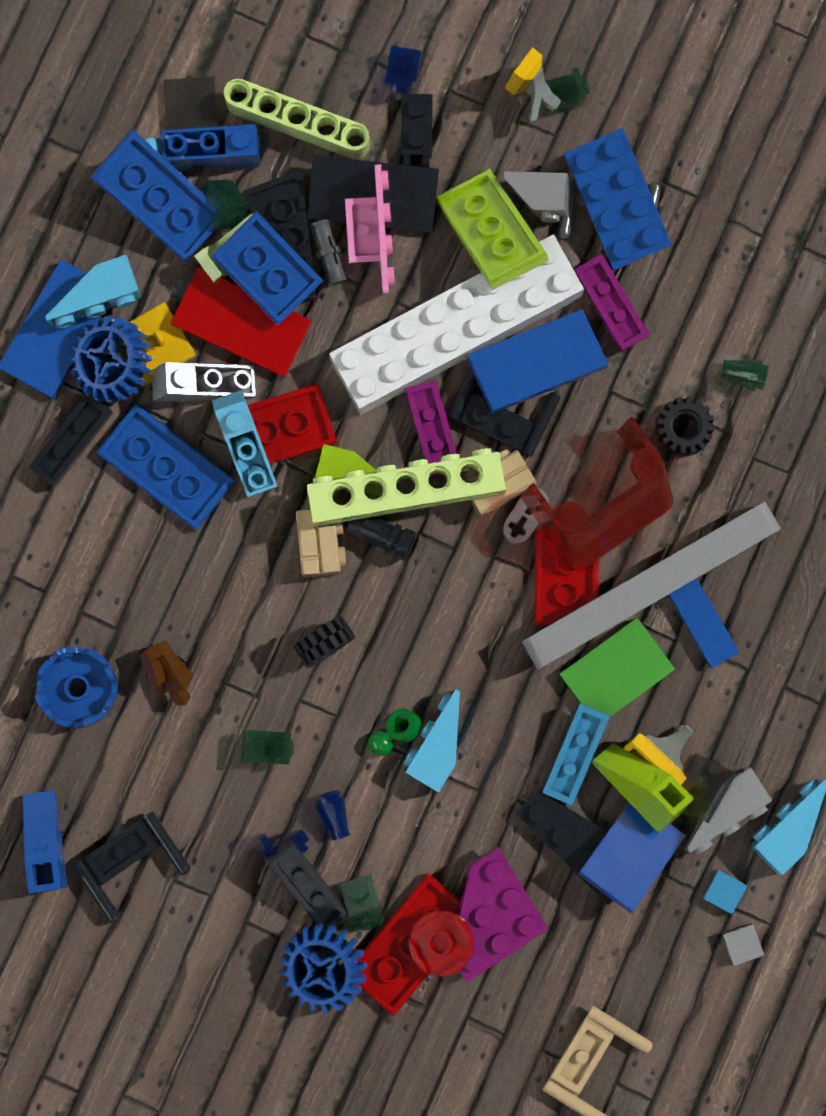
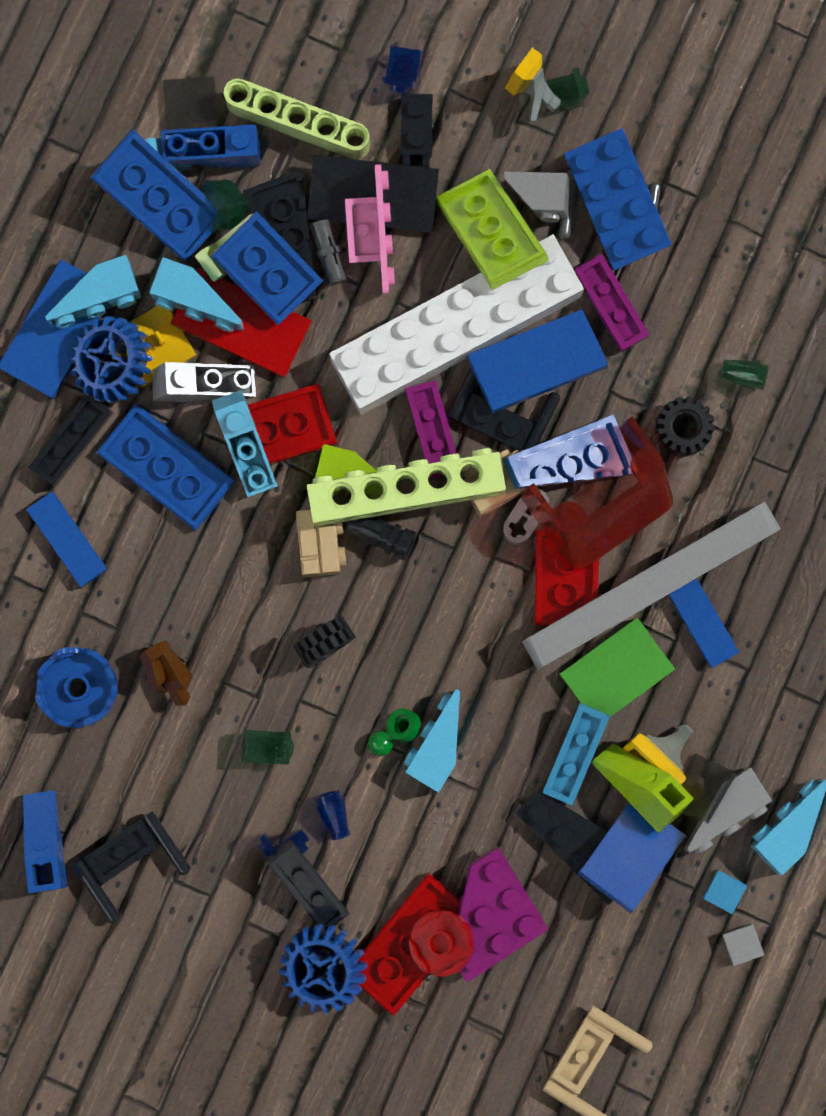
clear green bracket [340,874,385,931] -> none
none -> blue tile [26,491,108,588]
none -> medium azure slope [150,257,244,332]
none -> wing [503,414,638,489]

